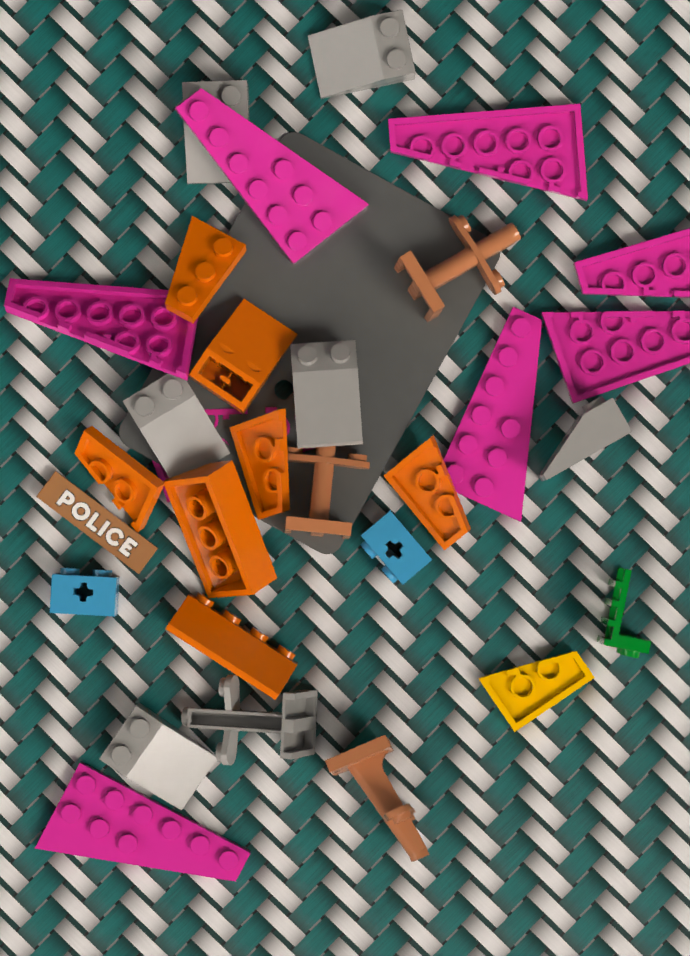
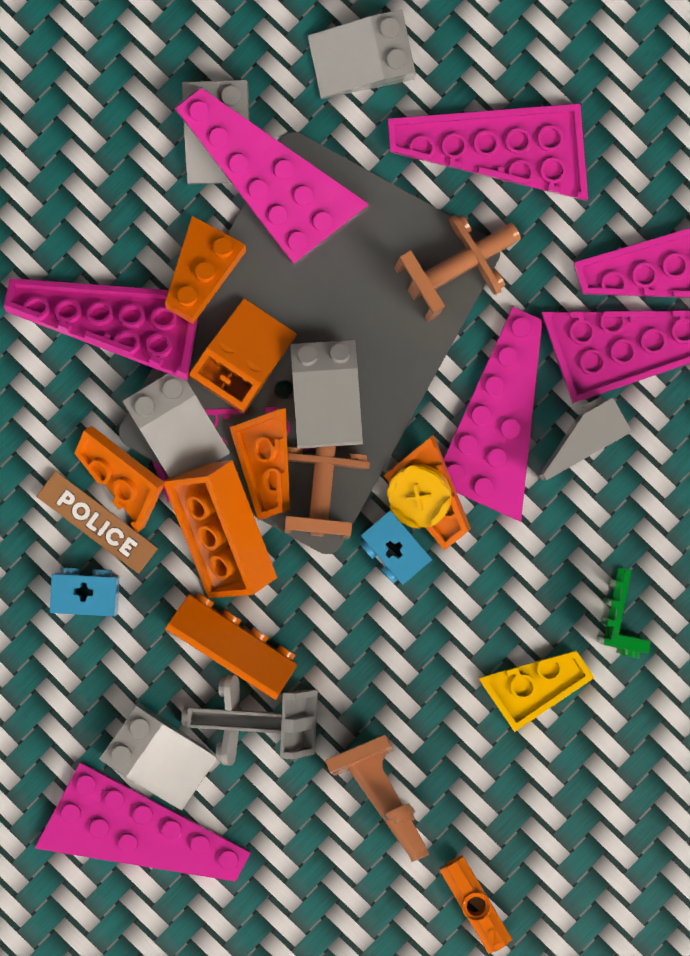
none -> yellow tile [387,464,452,528]
none -> orange piece [439,855,513,954]

